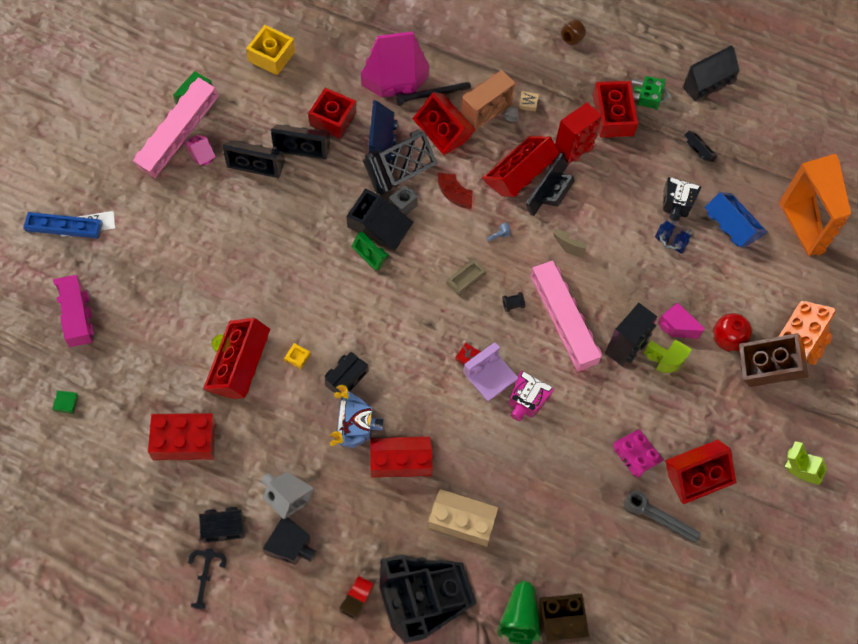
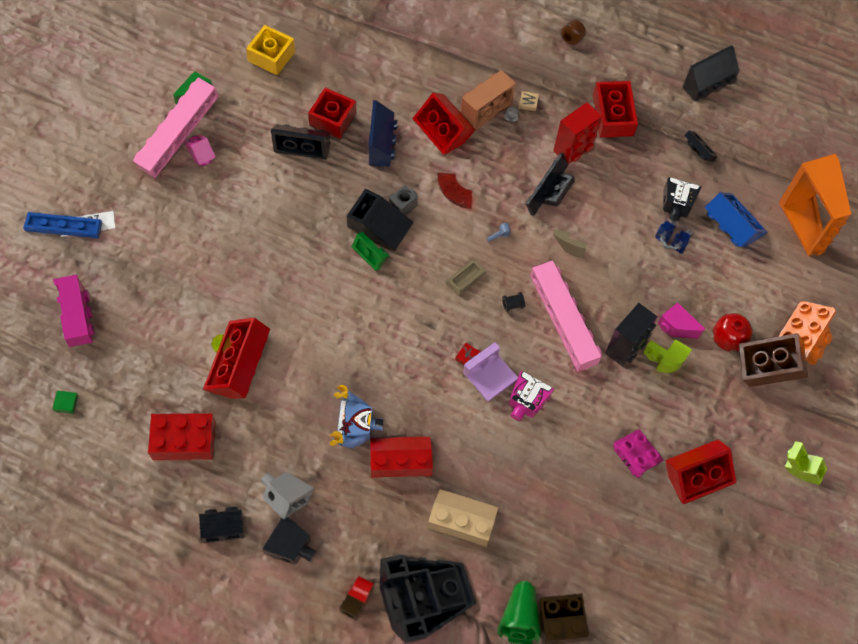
black piece [188,548,227,609] -> none
black slope [222,140,285,179] -> none
yellow tile [284,343,311,370] -> none
black brick [325,352,369,399] -> none
dark pink wedge [360,31,429,97] -> none
black piece [362,129,437,194] -> none
black bar [396,82,471,105] -> none
red slope [482,136,560,198] -> none
dark grey axle [624,491,701,543] -> none
green piece [631,76,671,110] -> none

